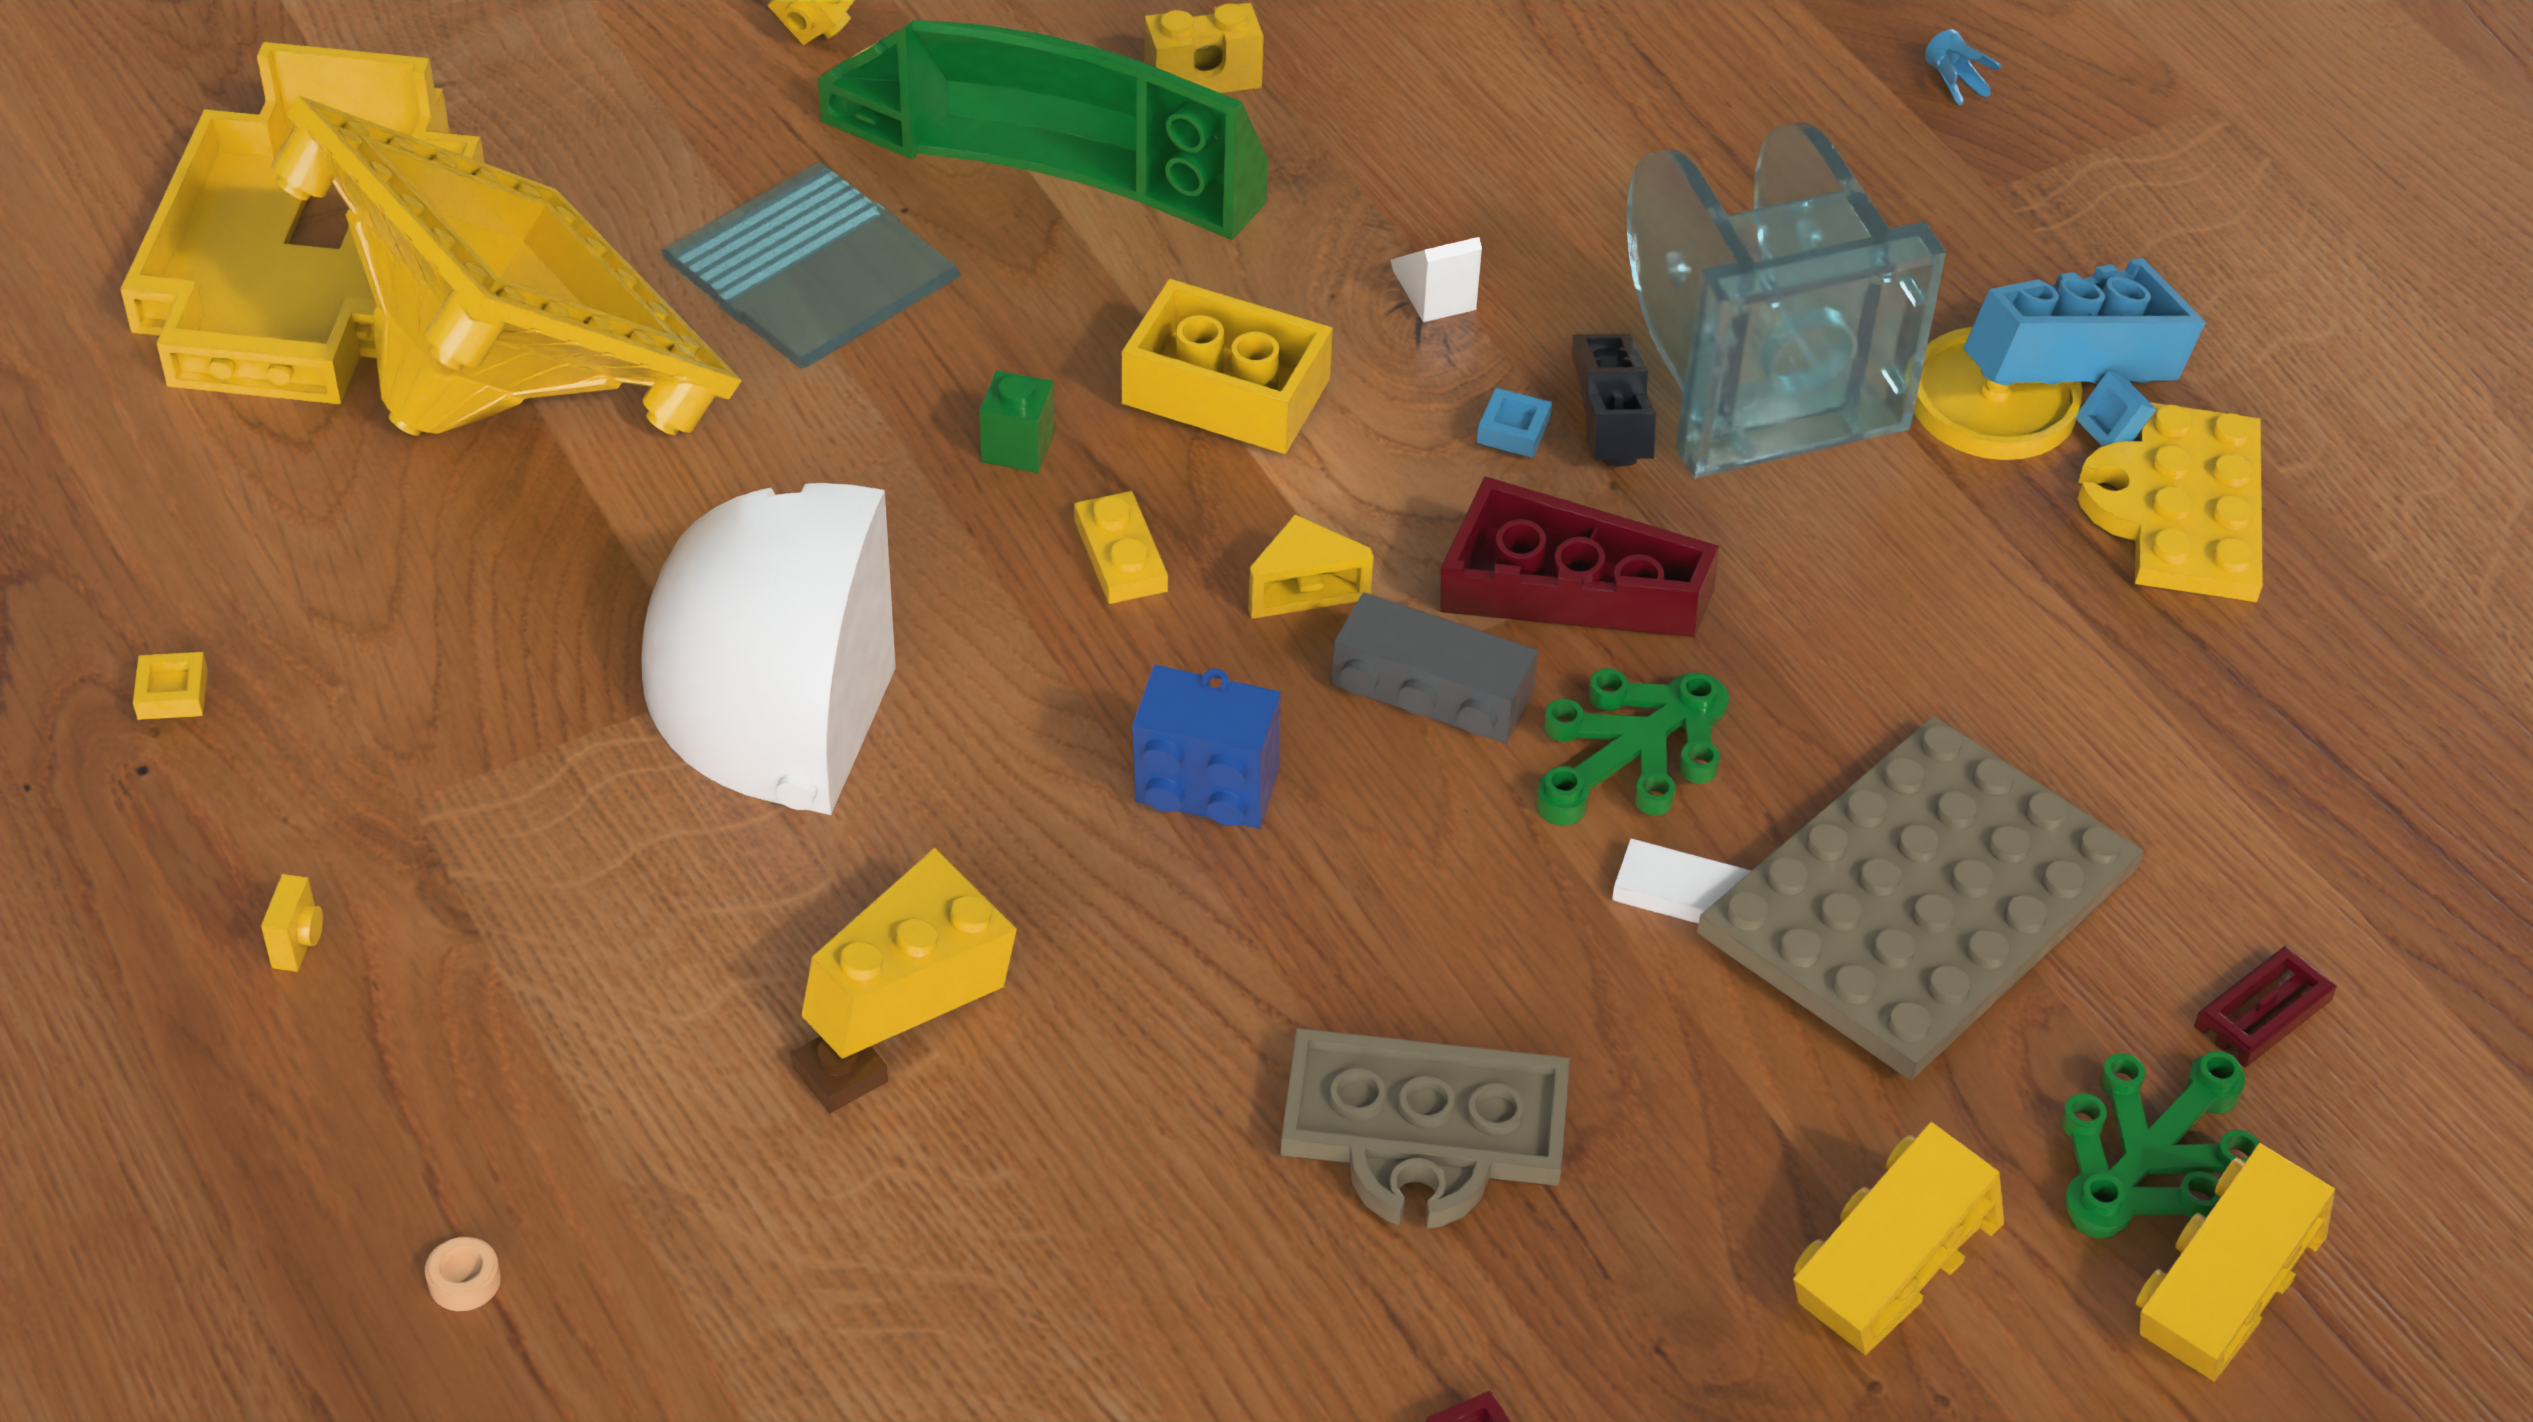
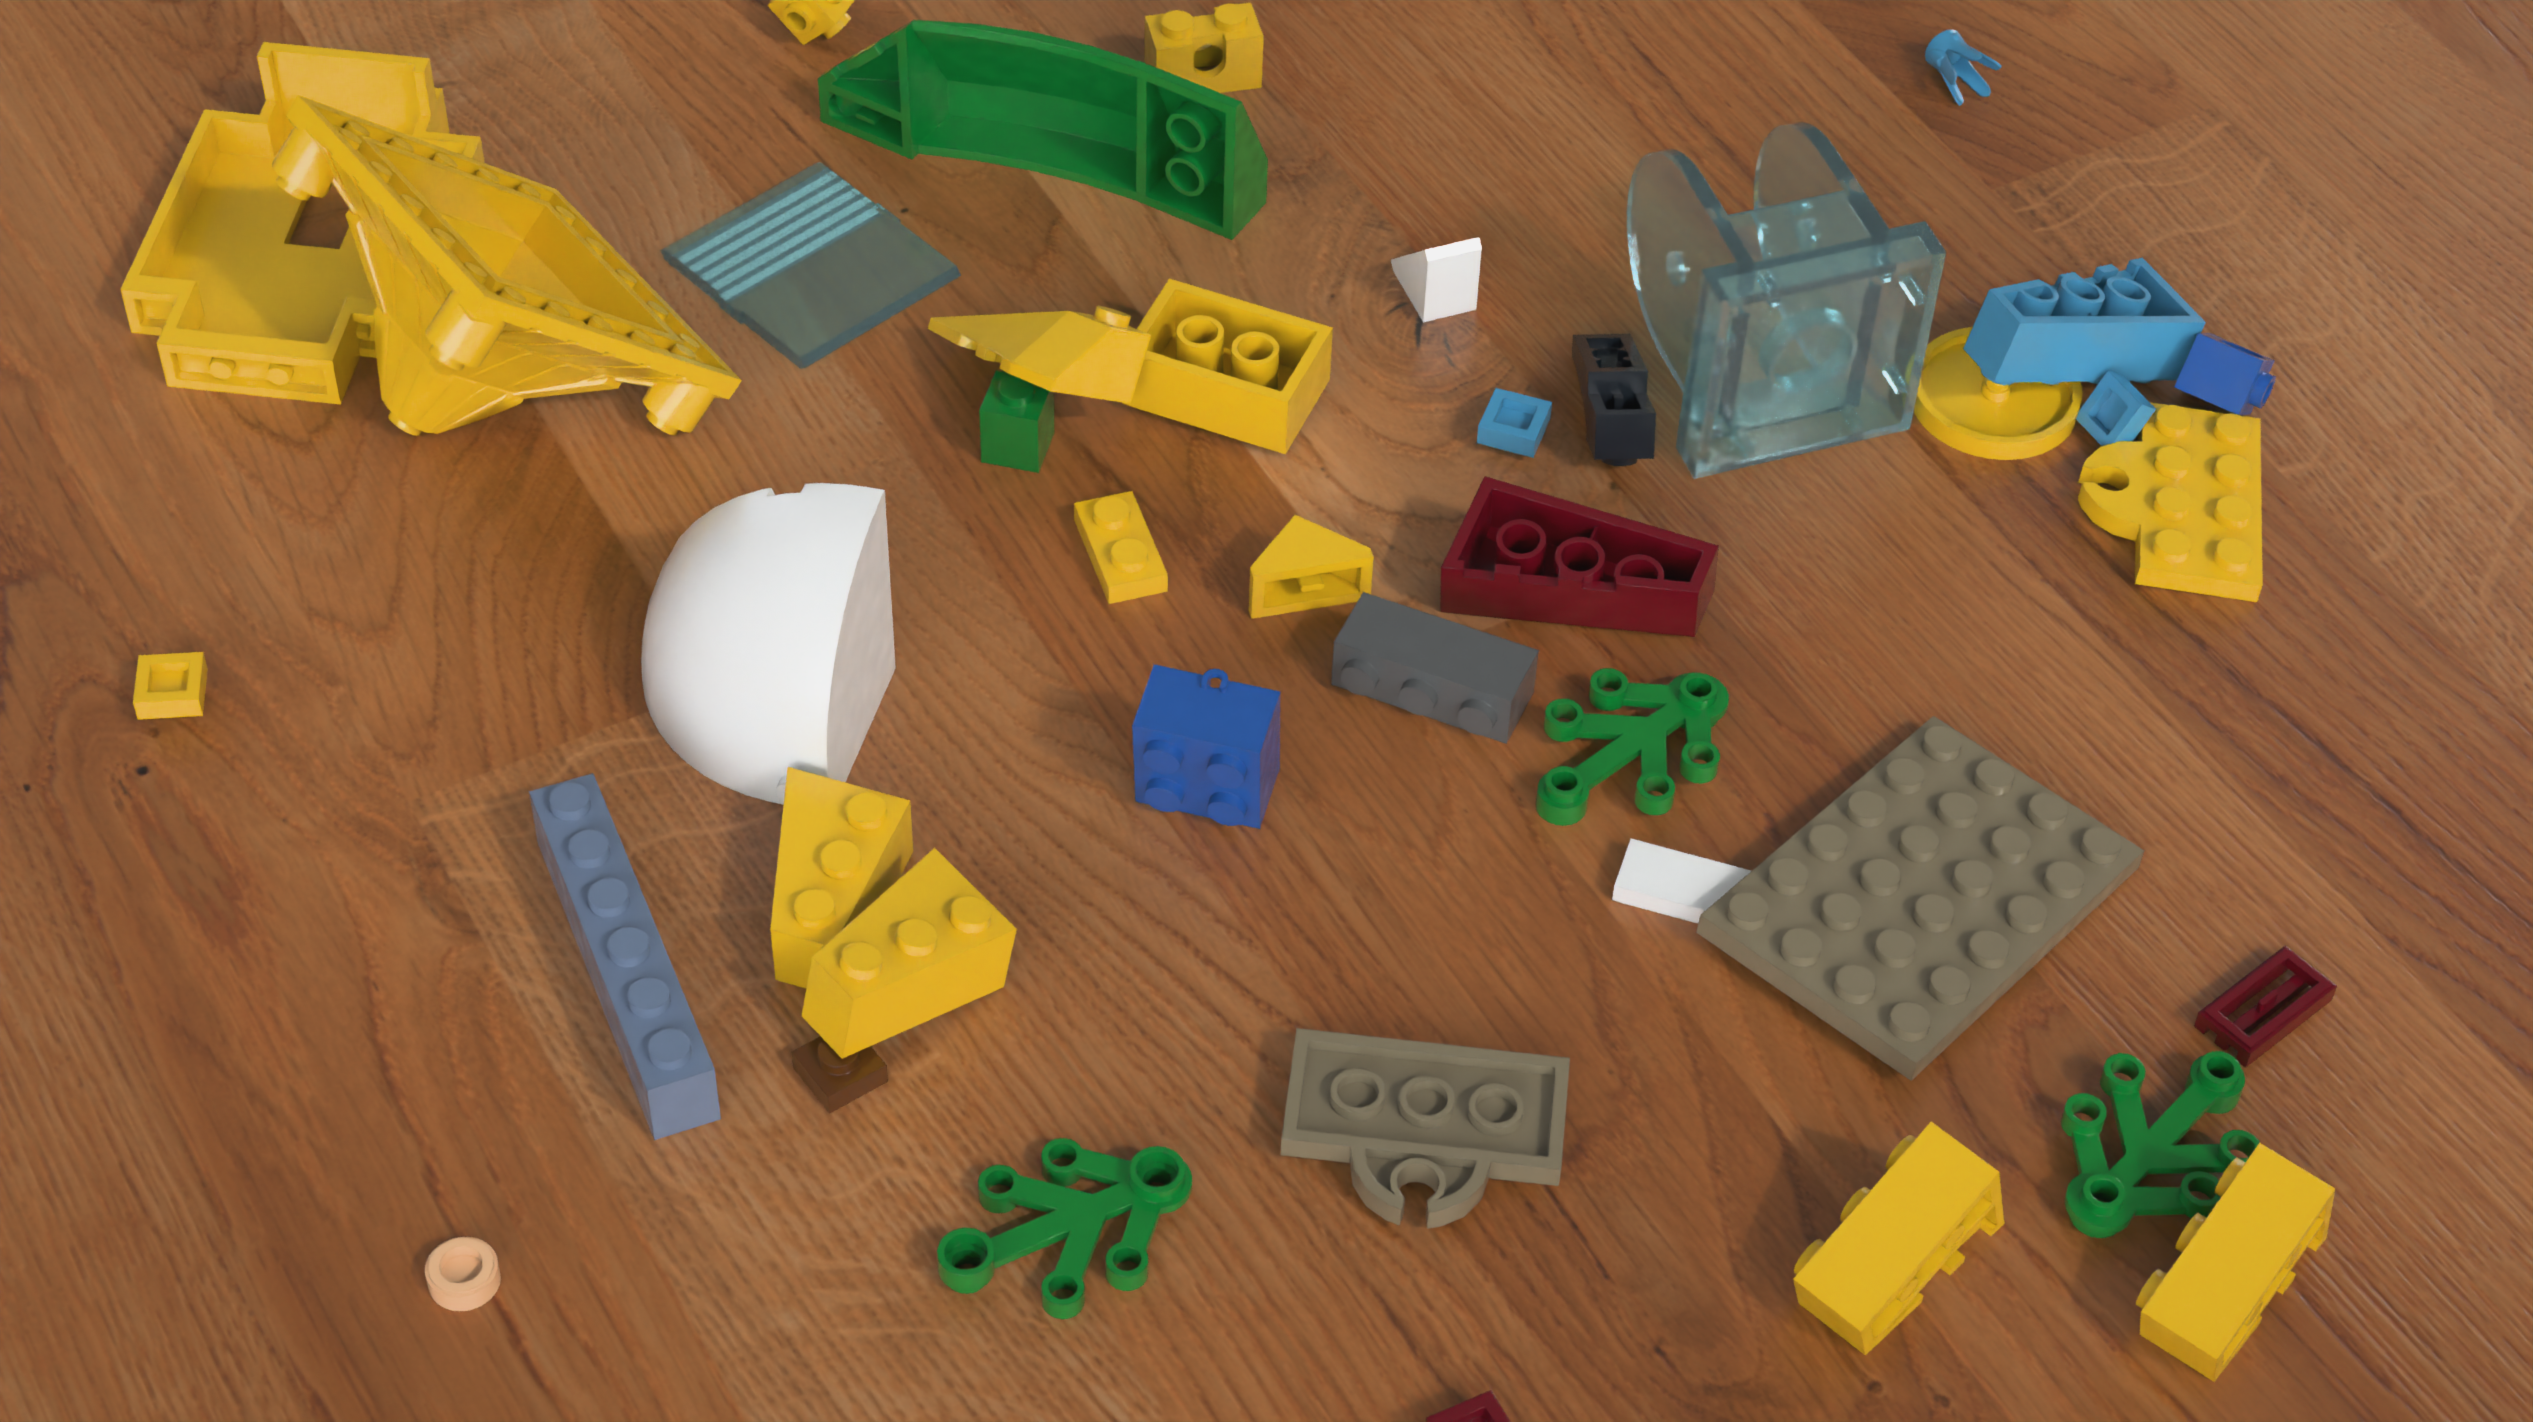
yellow plate [261,874,323,972] -> none
none -> sand blue brick [529,773,721,1140]
none -> yellow wedge [770,767,913,989]
none -> yellow wedge [928,306,1151,404]
none -> green plant [937,1138,1192,1319]
none -> blue brick [2174,333,2276,415]

